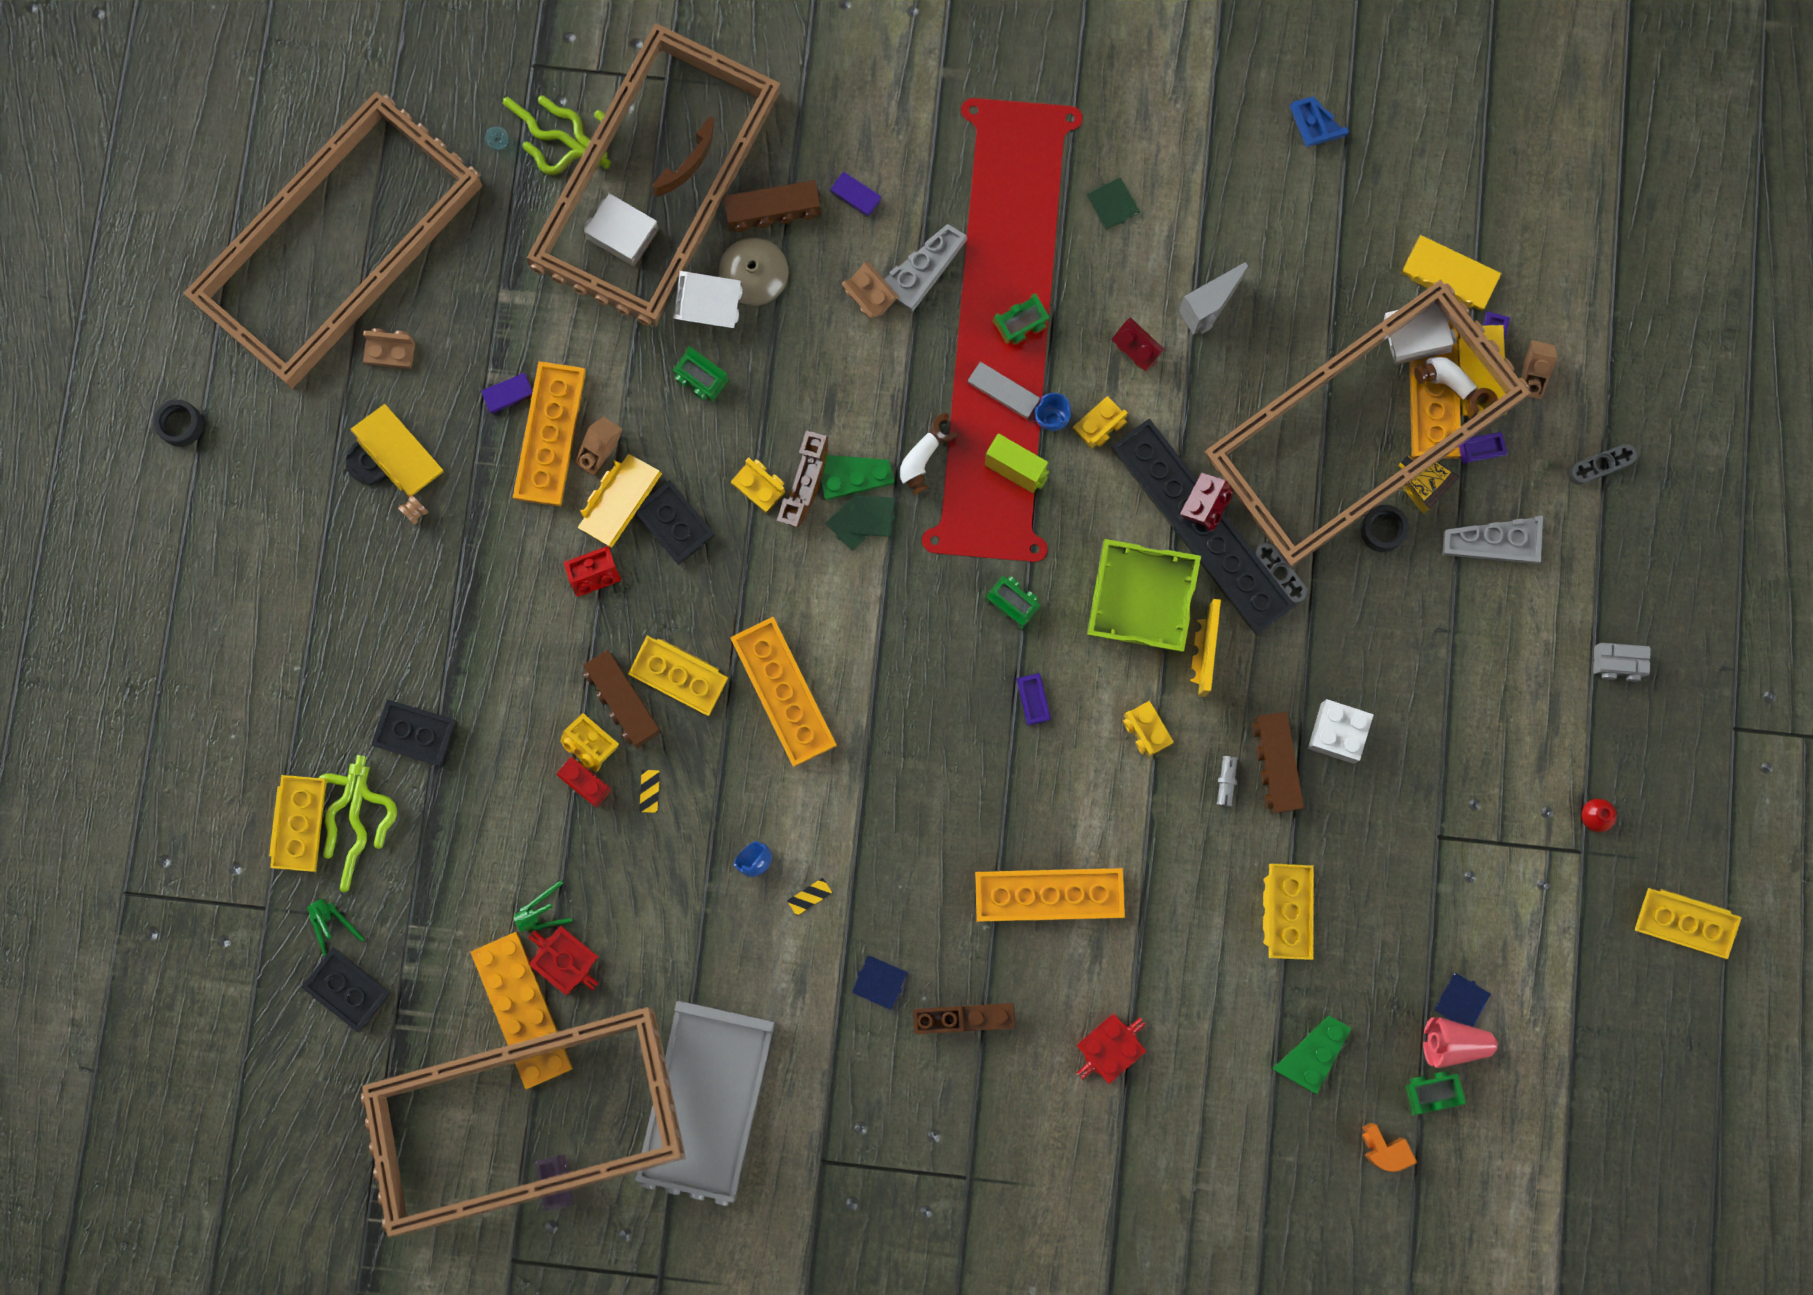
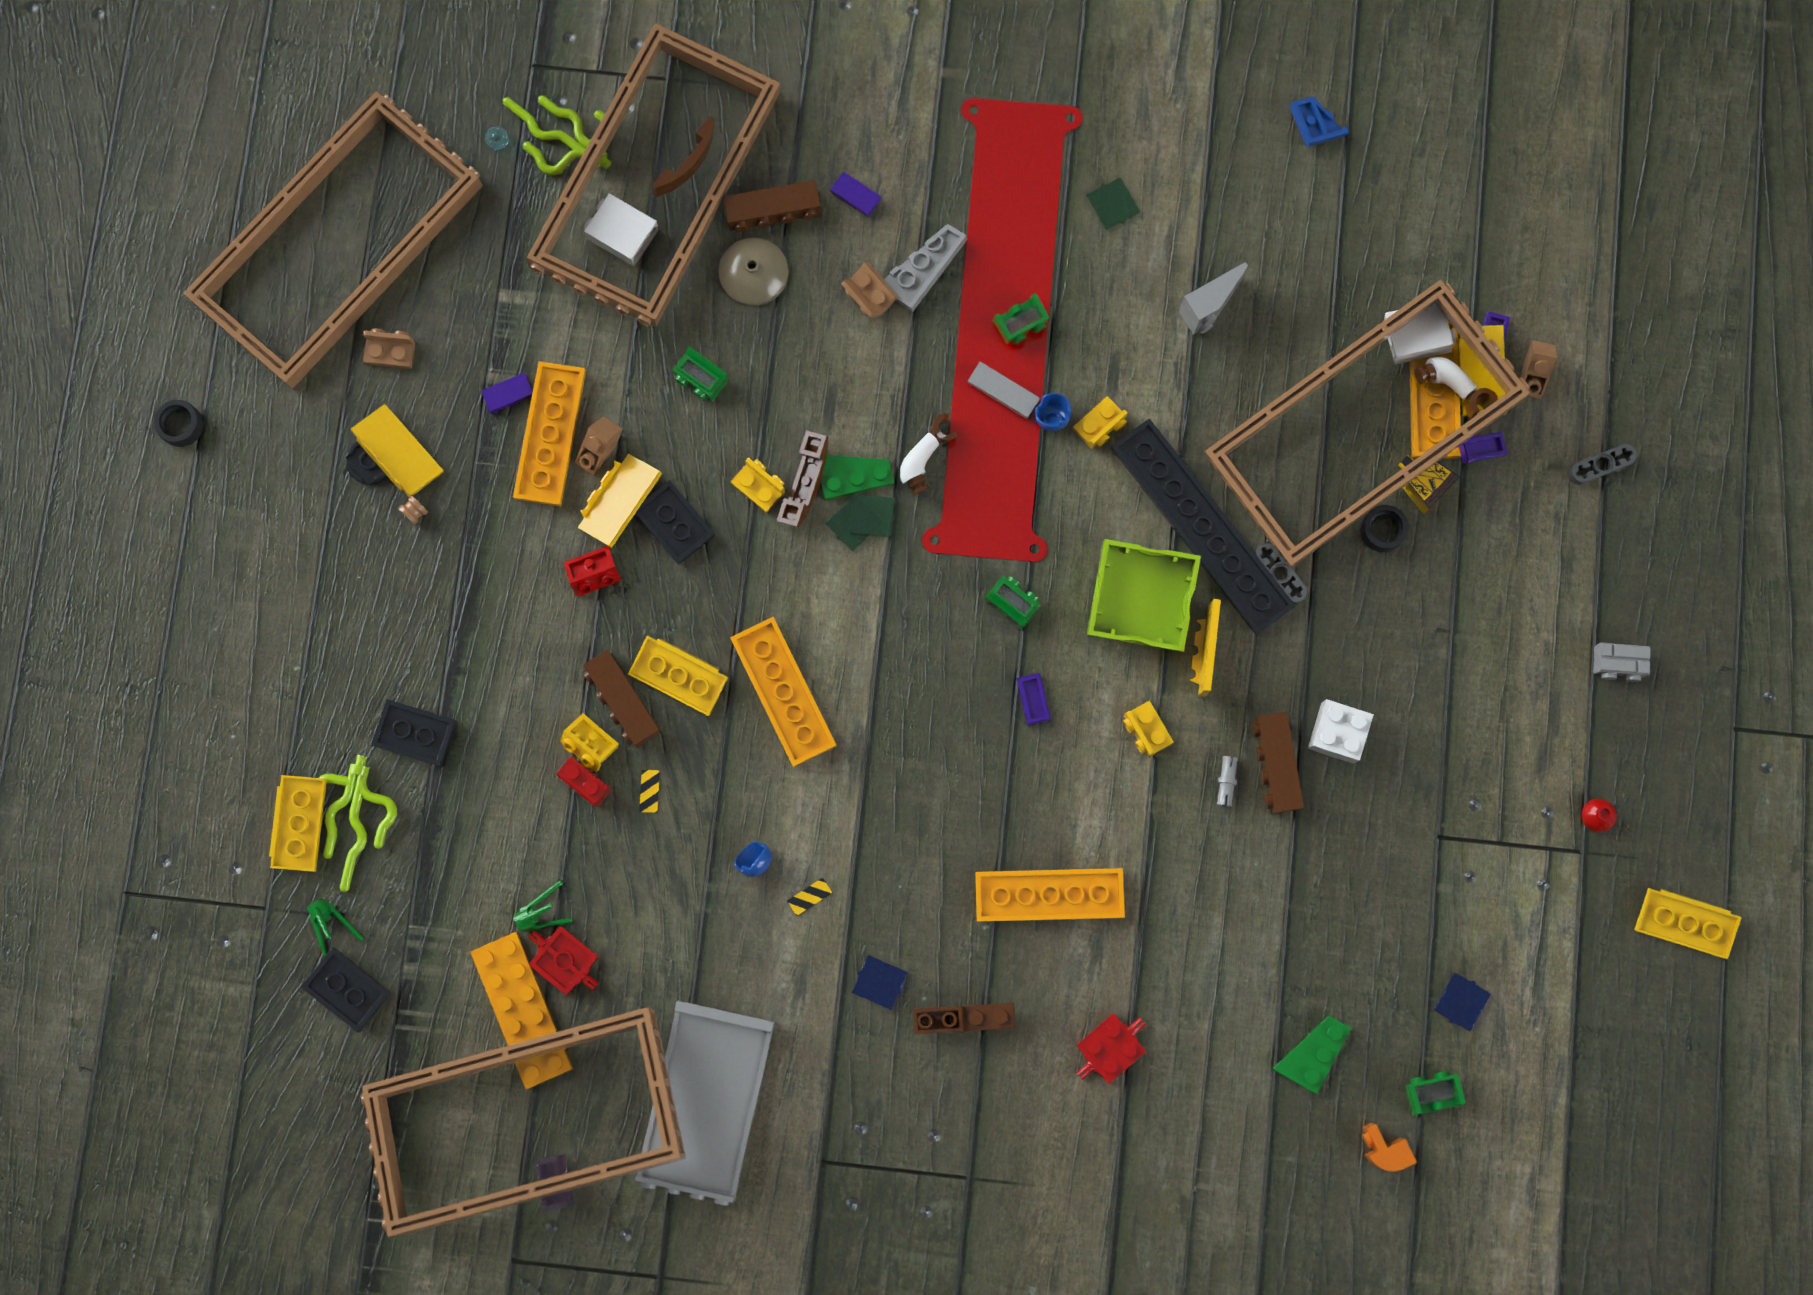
white brick [673,271,742,328] -> none
lime brick [985,433,1049,494] -> none
dark red bracket [1111,317,1165,372] -> none
bracket [1180,473,1233,531] -> none
yellow piece [1263,864,1314,960] -> none
yellow piece [1402,235,1501,311] -> none
coral cone [1423,1017,1498,1068] -> none
light grey wing [1442,516,1543,564] -> none

